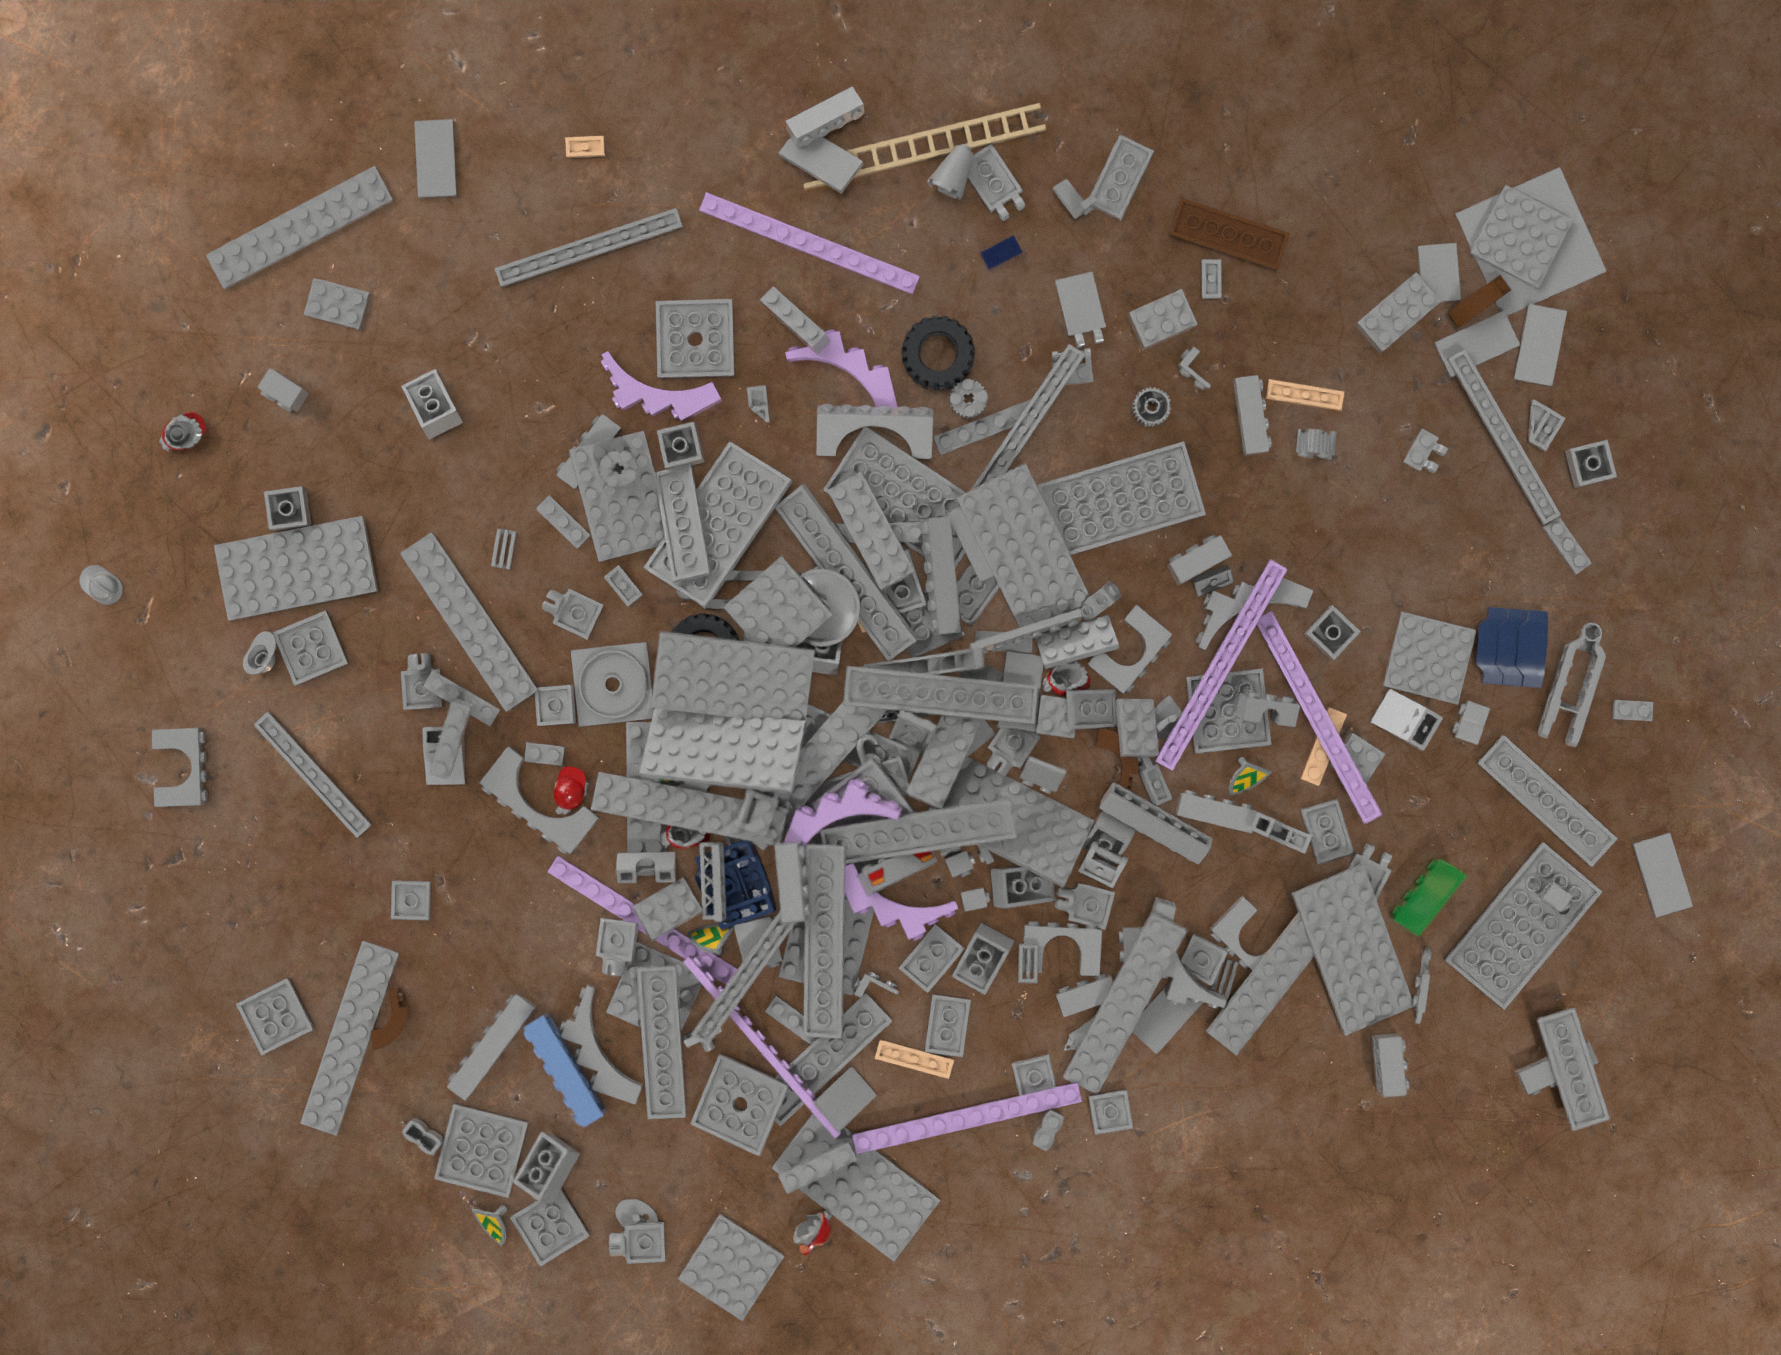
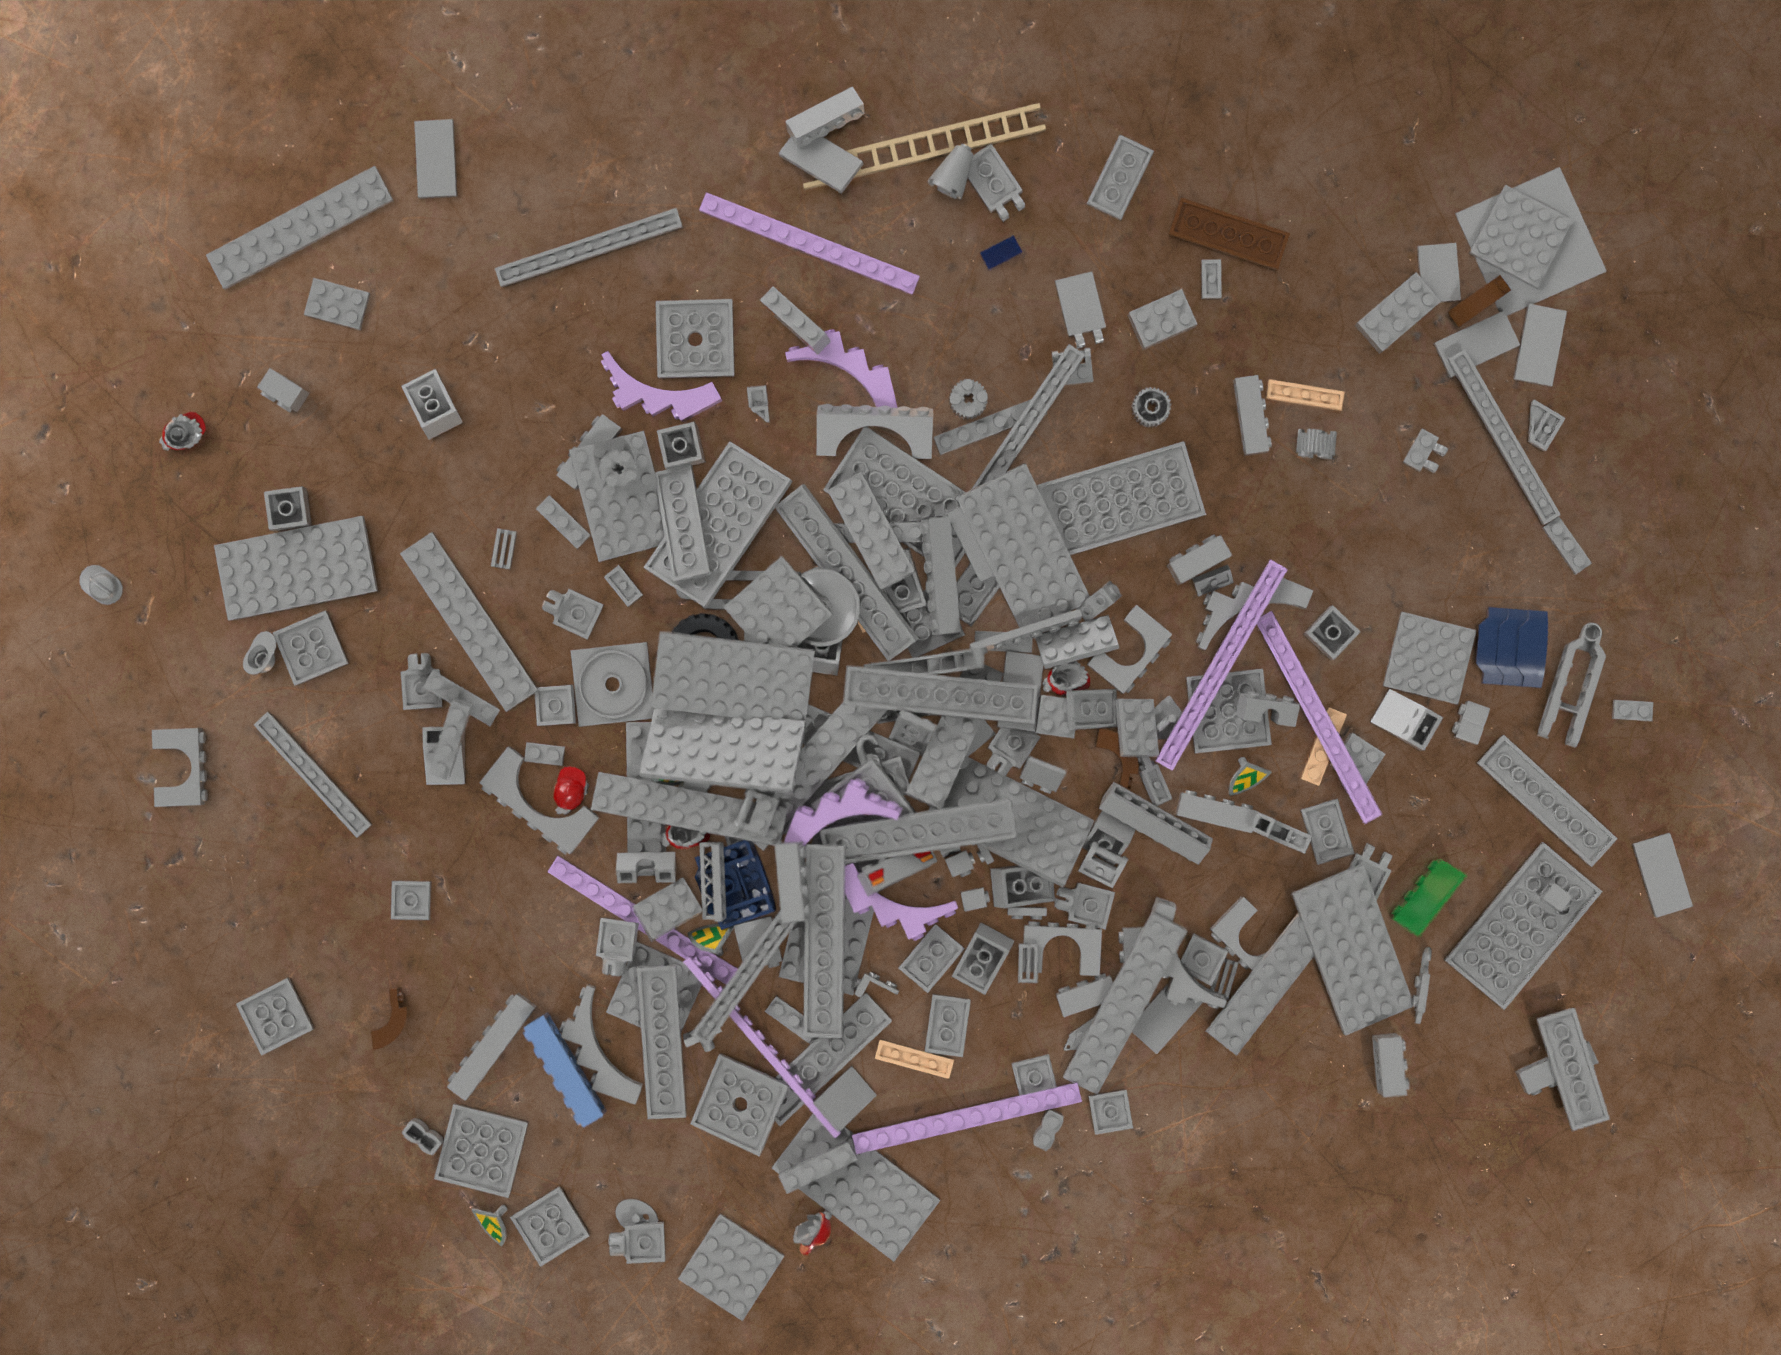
light grey plate [300,940,400,1136] -> none
light grey brick [513,1131,580,1204] -> none
light nougat plate [565,136,605,158] -> none
black tyre [902,315,975,391] -> none
light grey bracket [1053,179,1098,219] -> none
light grey bracket [1178,347,1211,390] -> none
light grey brick [1565,440,1617,488] -> none
none -> light grey plate [1007,907,1047,920]

